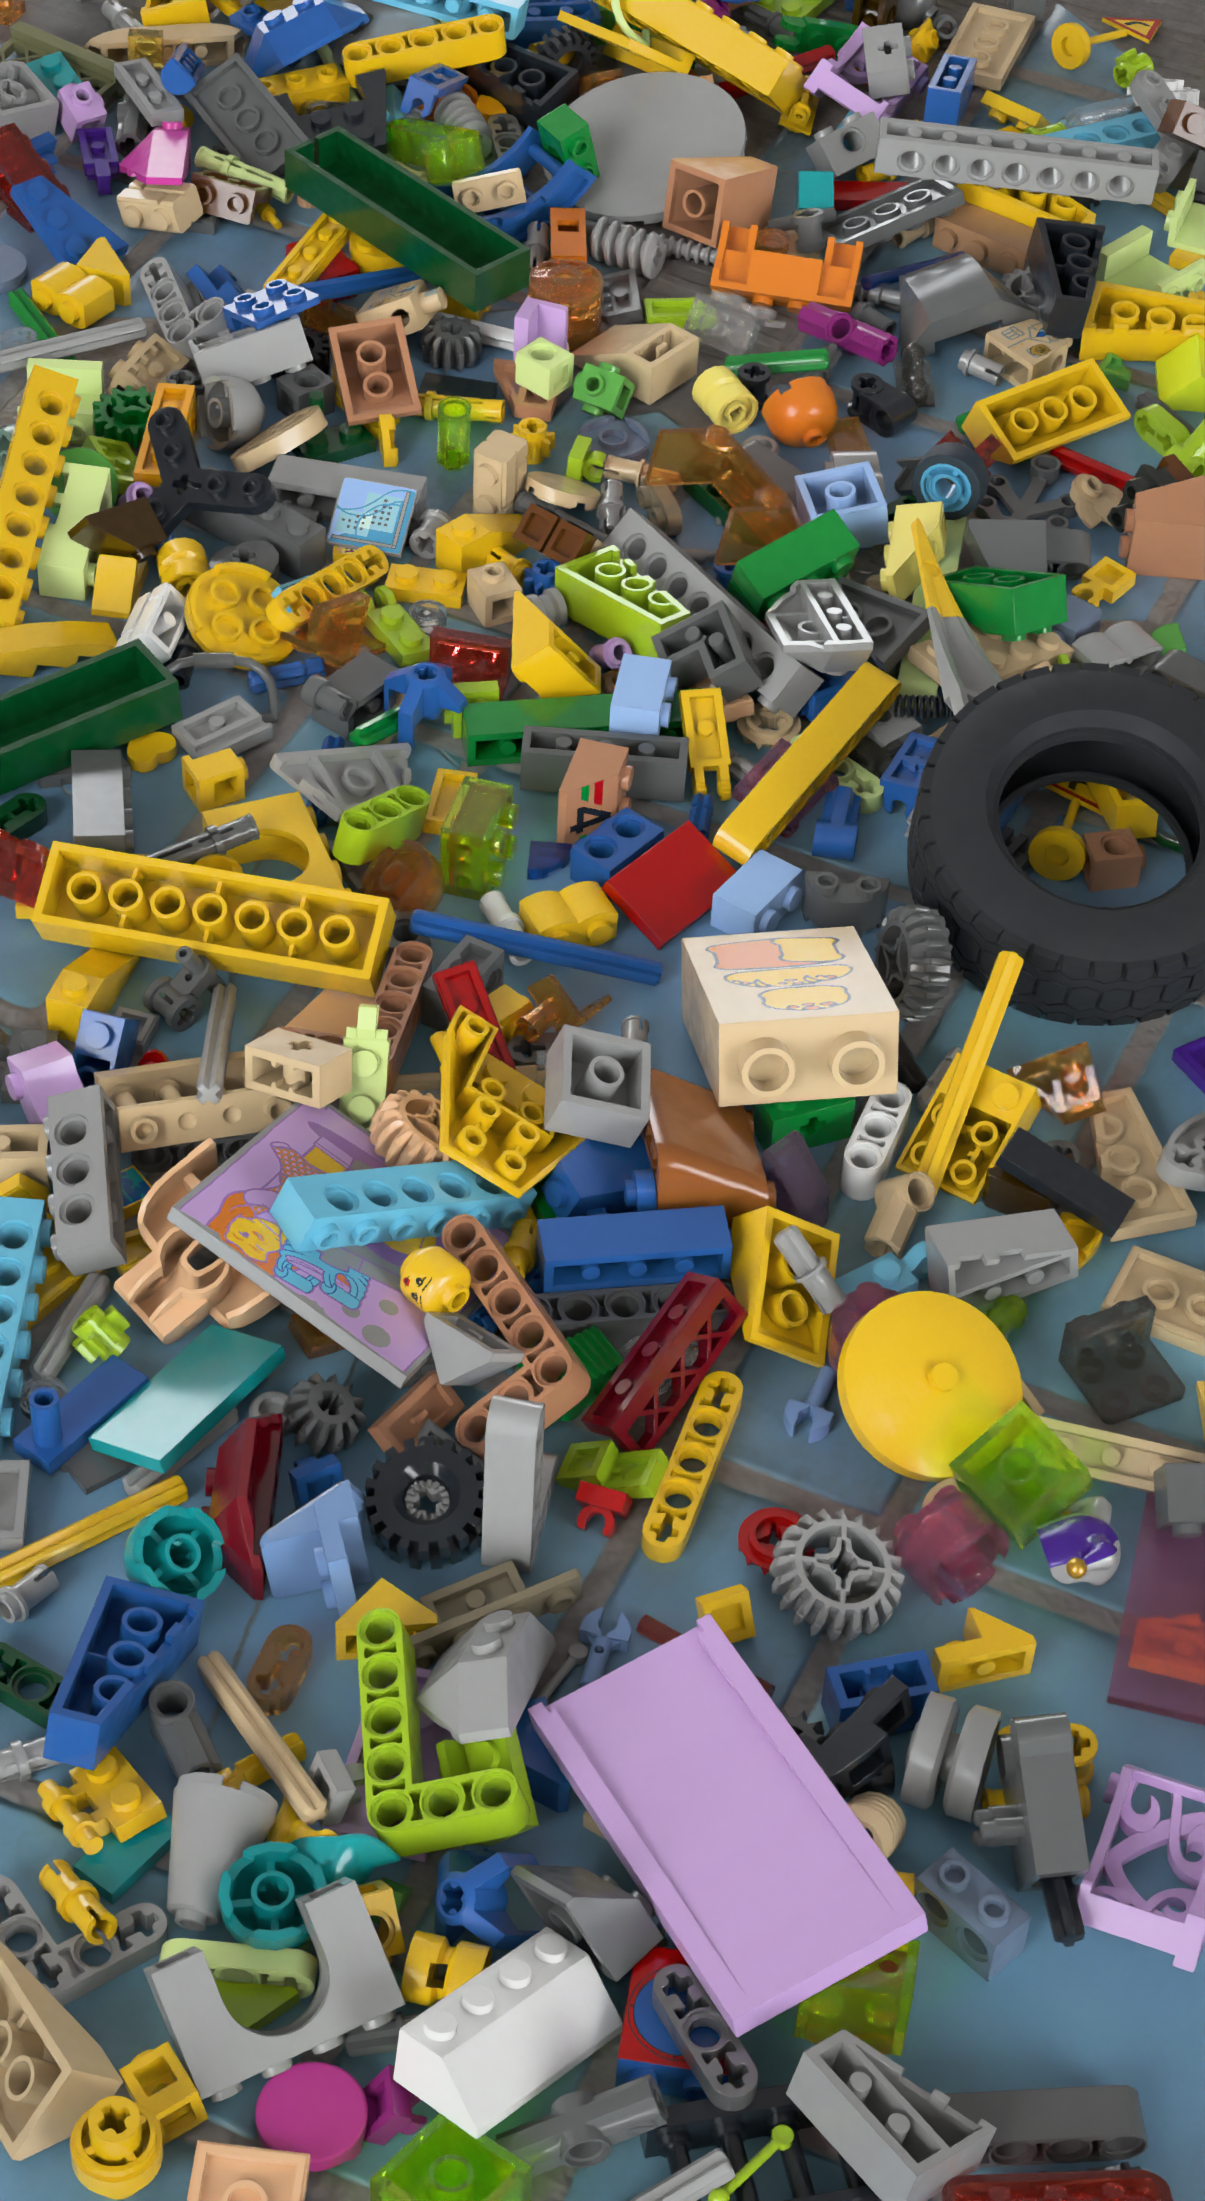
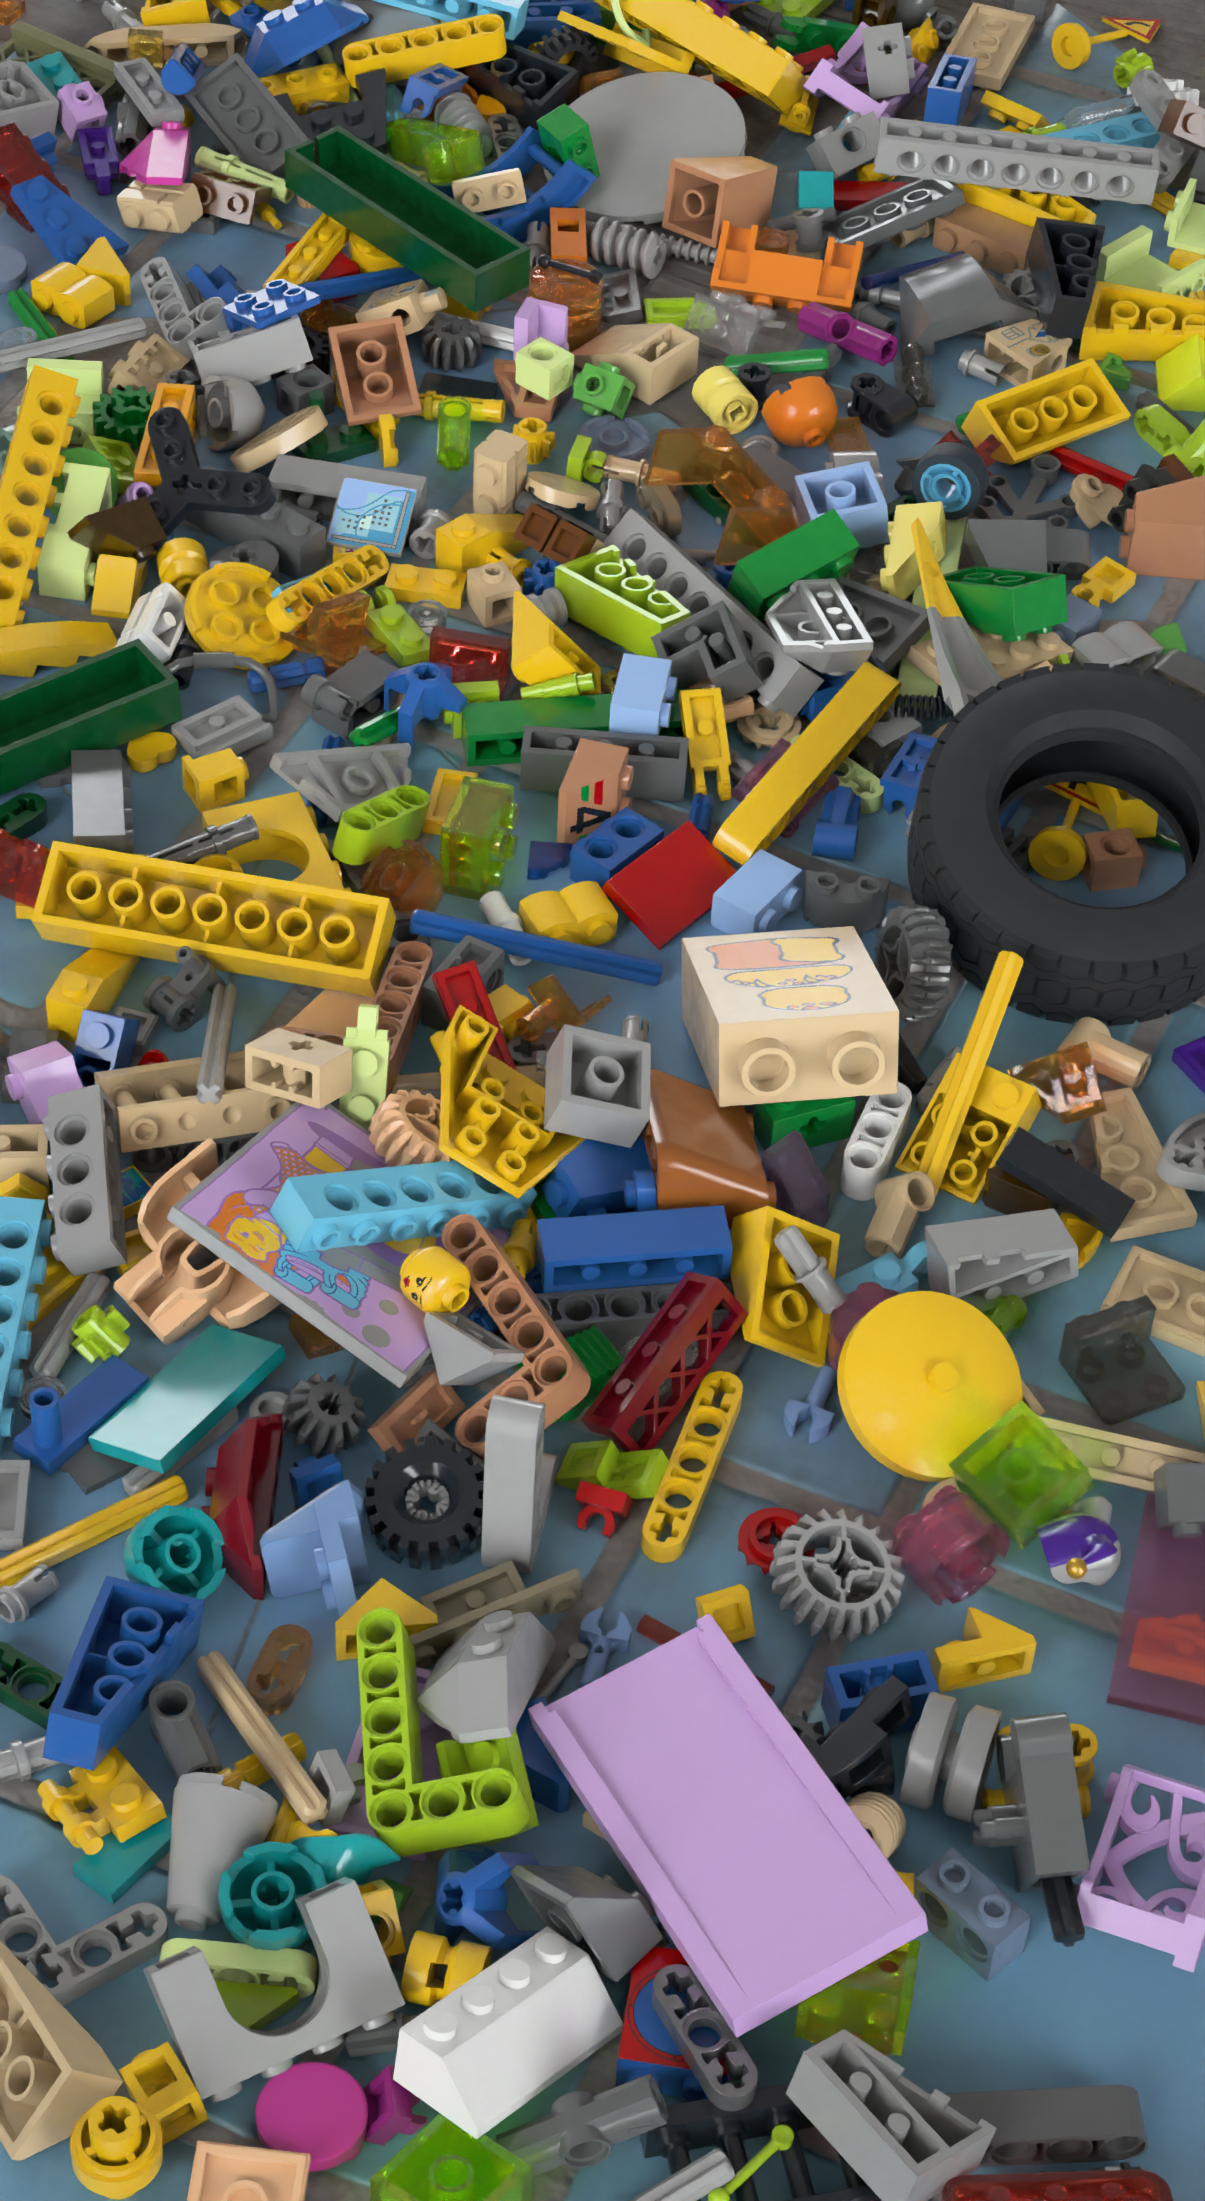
yellow pin [39,1859,118,1945] -> none
lavender pin [589,637,632,670] -> none
none -> lime animal [520,672,597,700]
none -> black hinge [537,254,603,284]
none -> tan piece [1057,1017,1152,1090]

